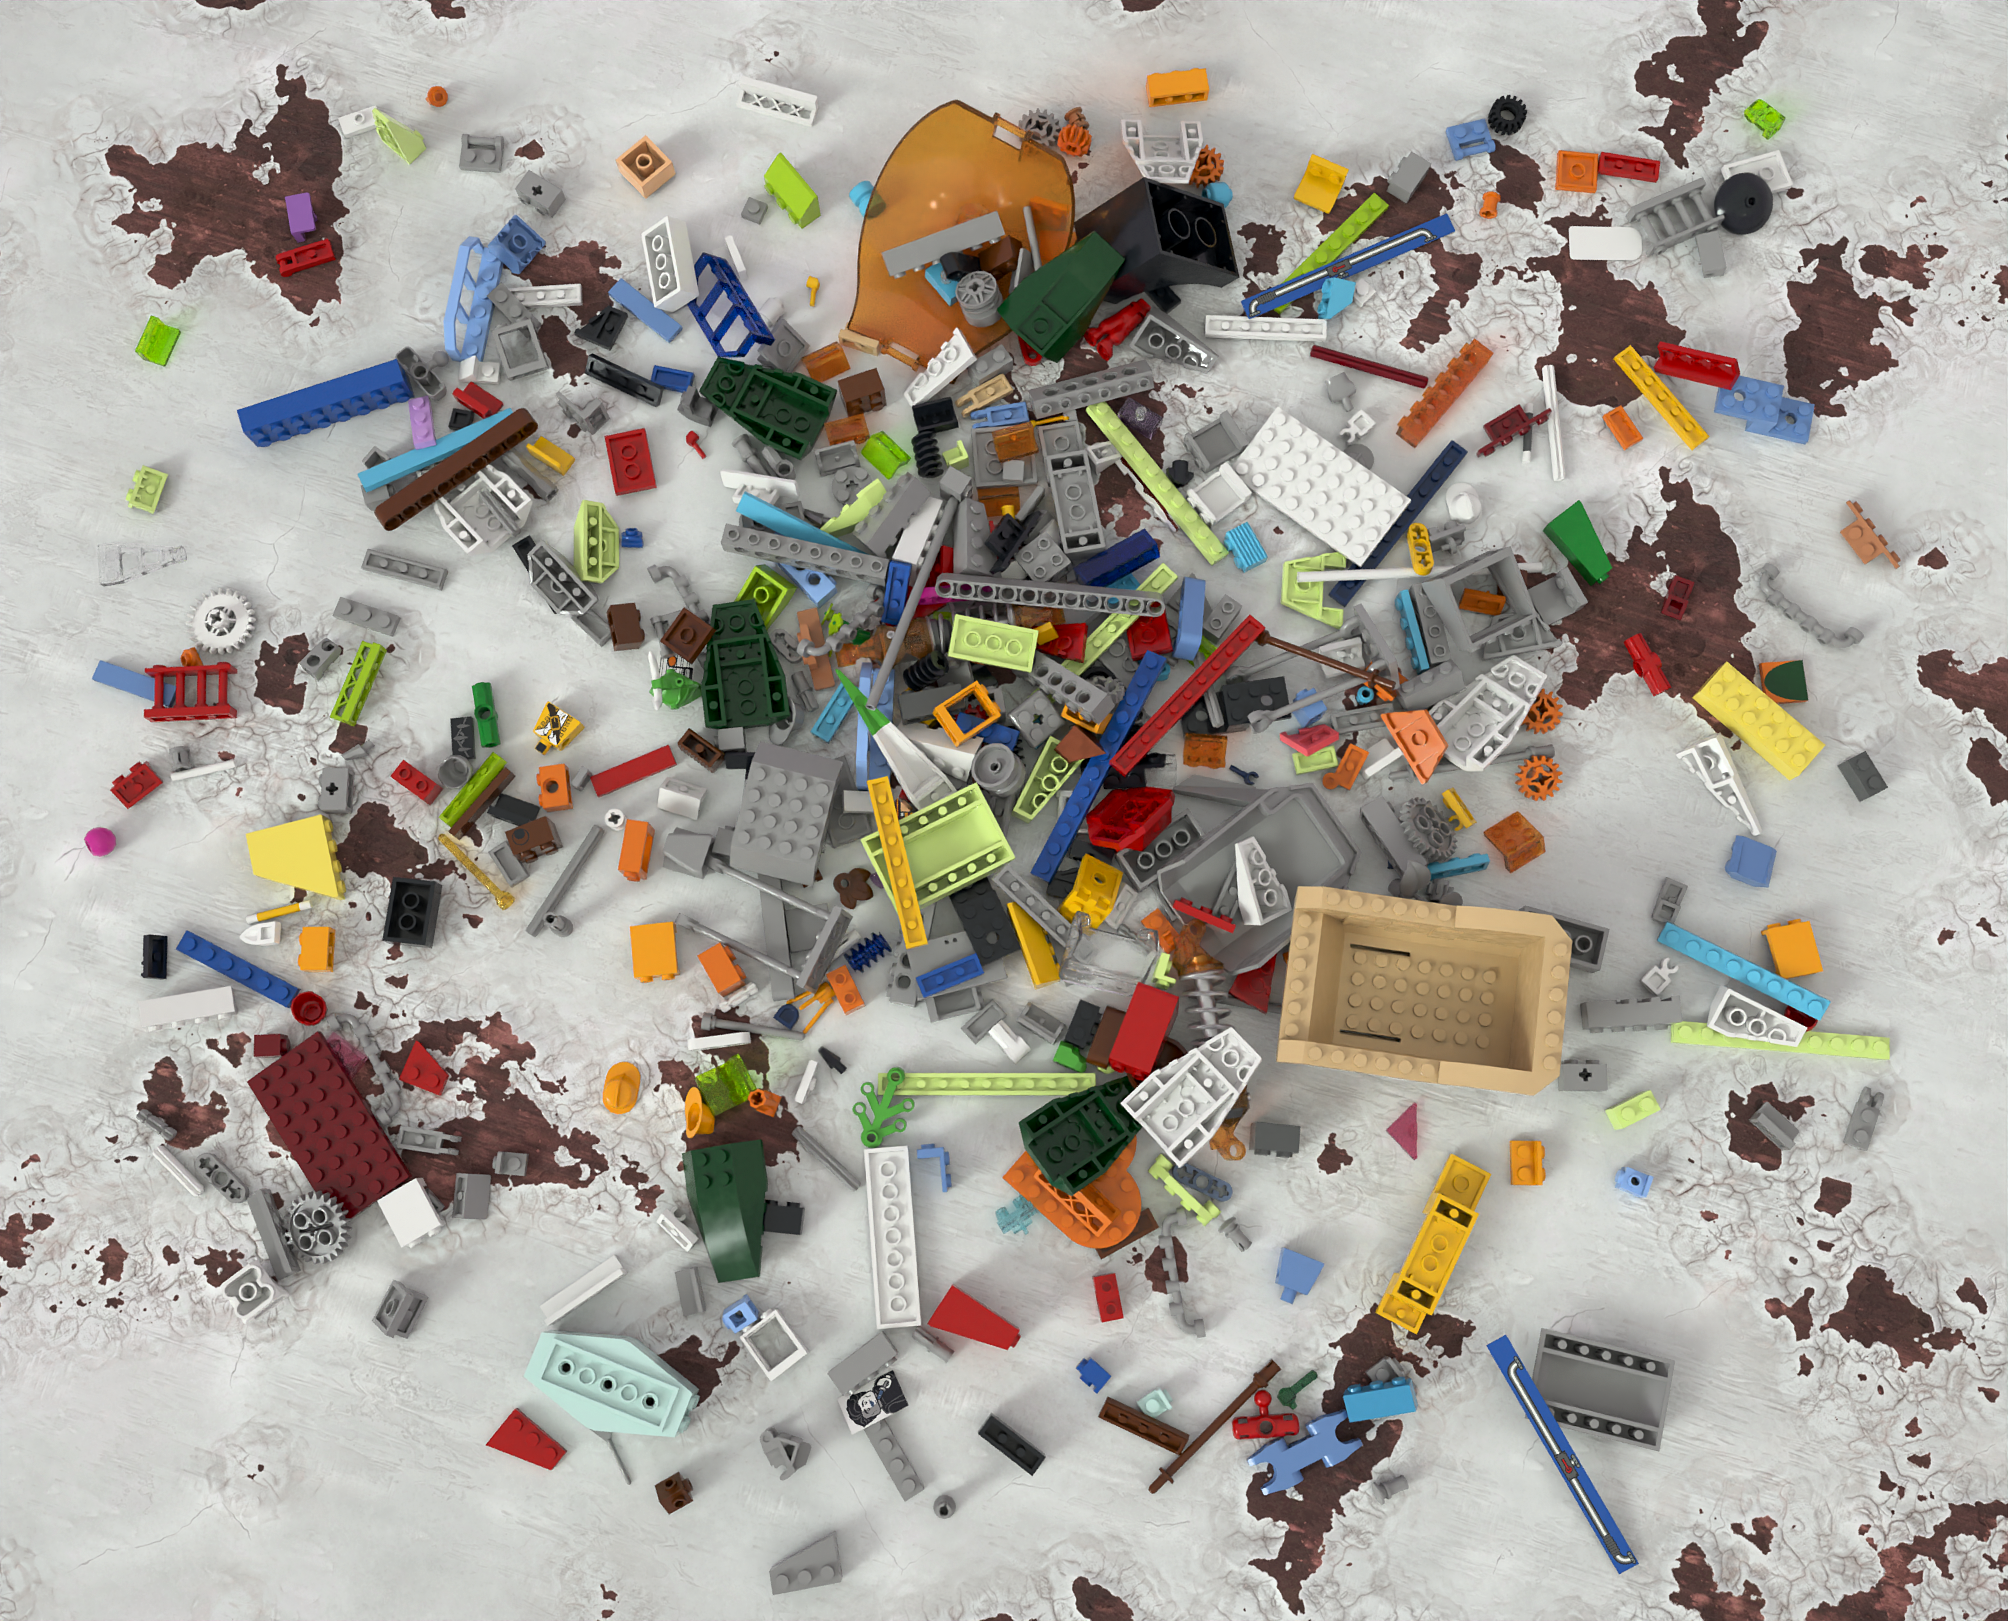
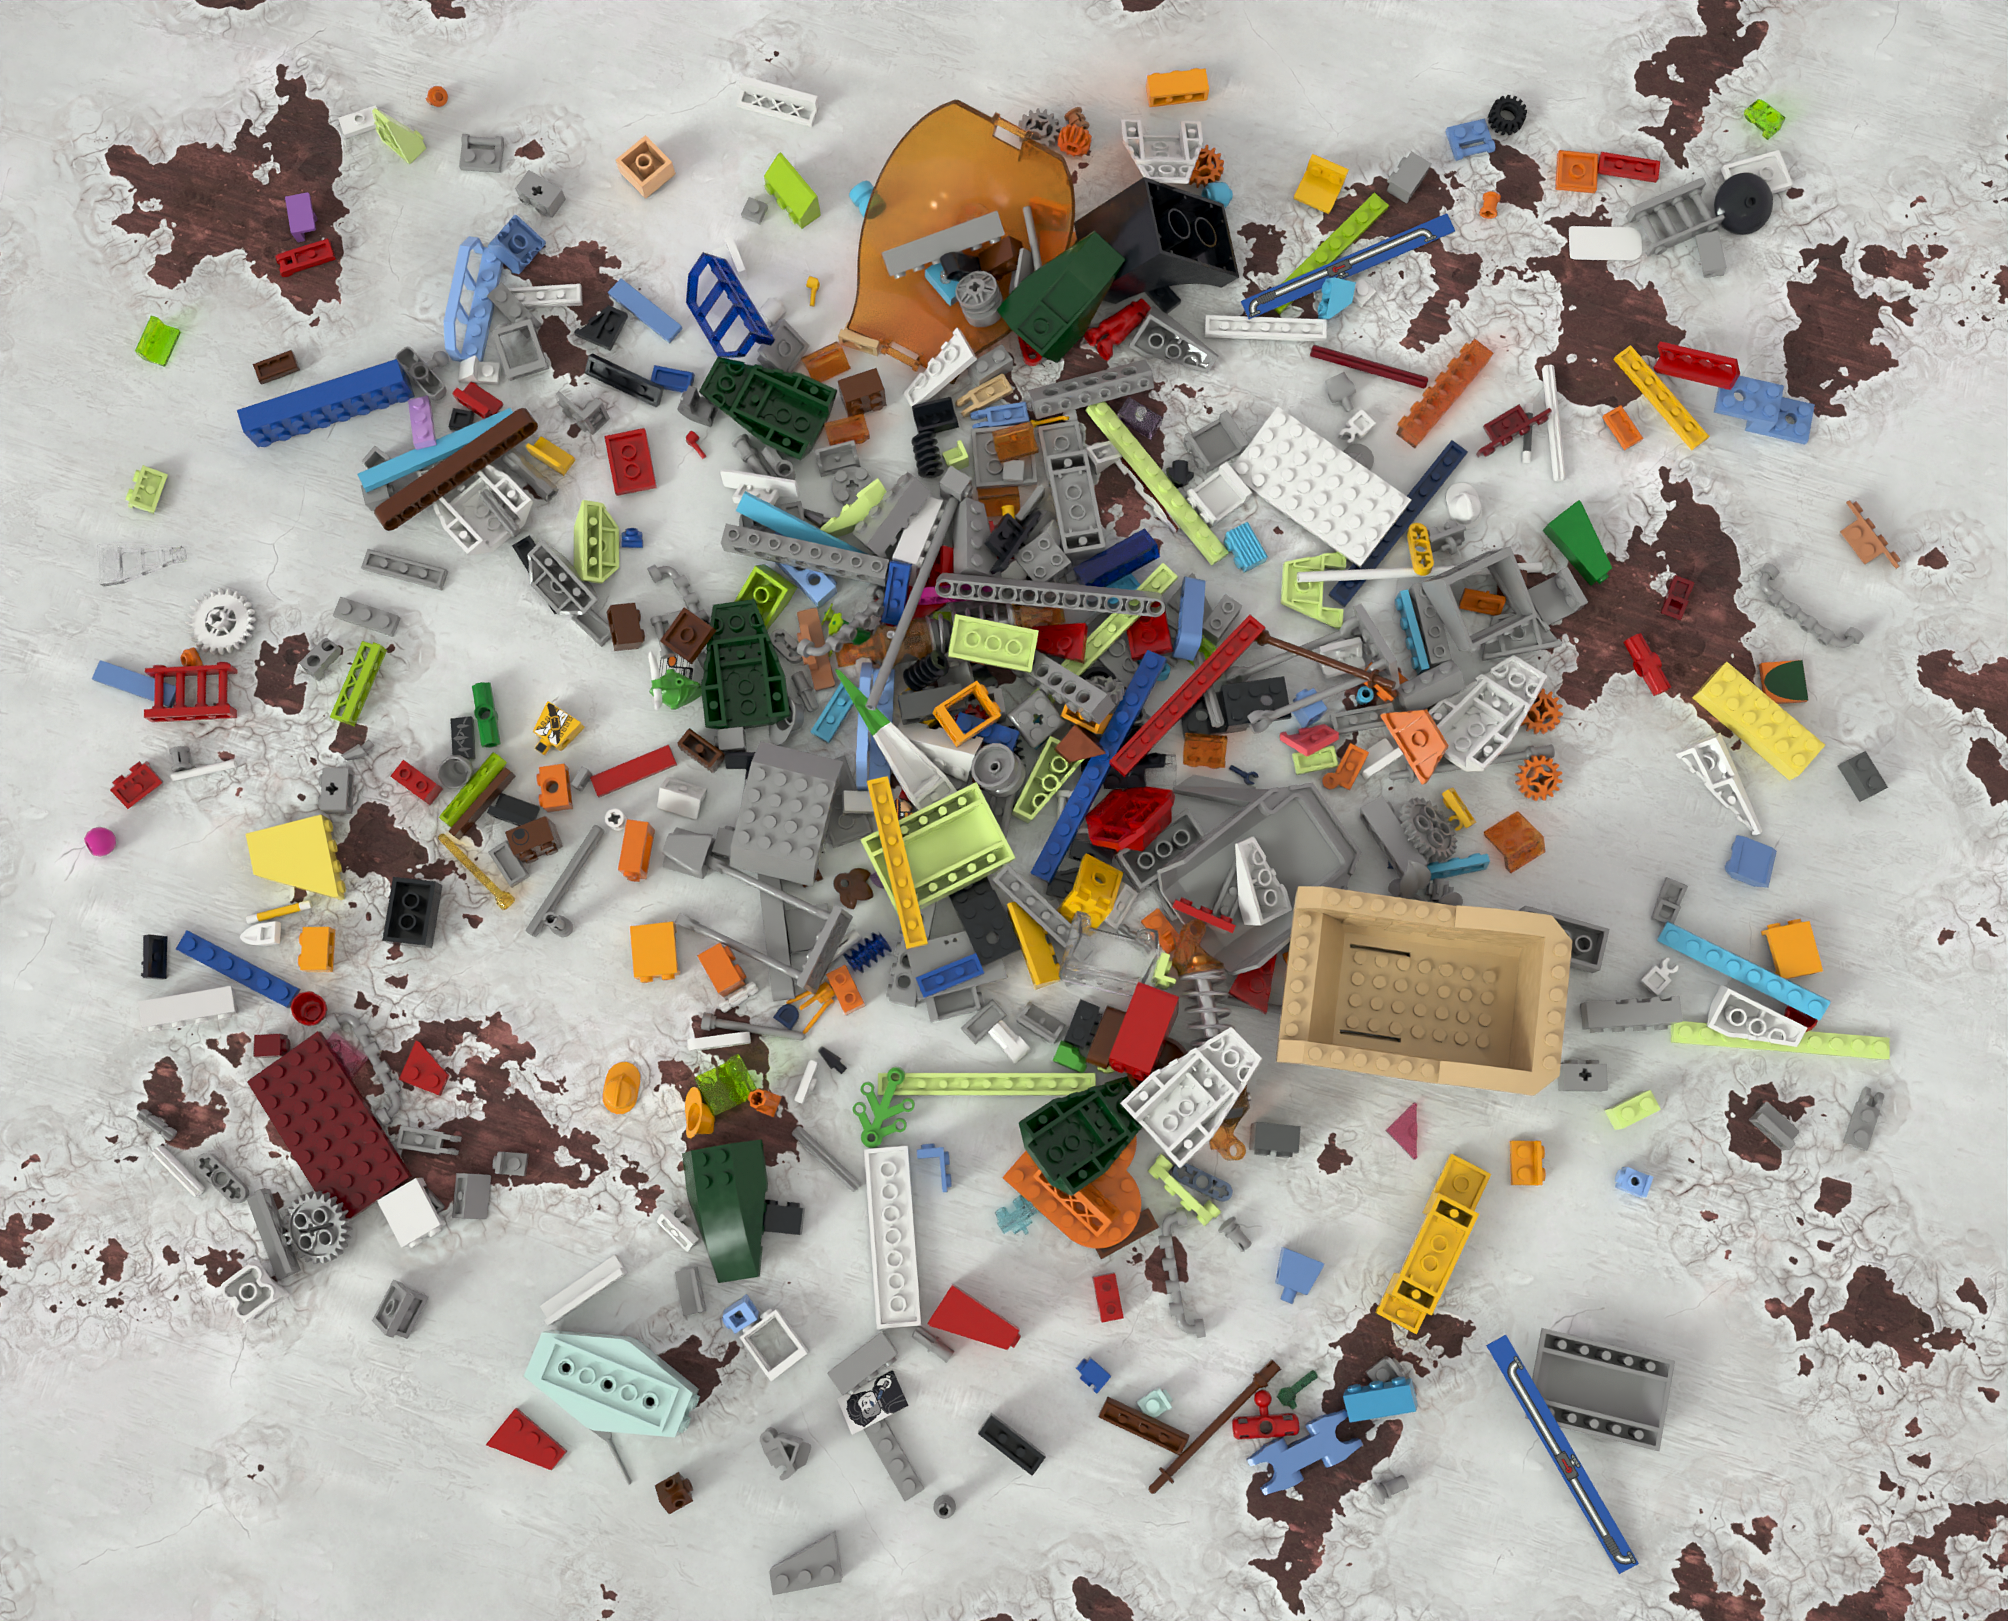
white brick [641,216,699,313] -> none
clear neon green panel [861,431,911,480] -> none
yellow tile [1034,622,1059,645] -> none
none -> reddish brown plate [253,350,300,385]

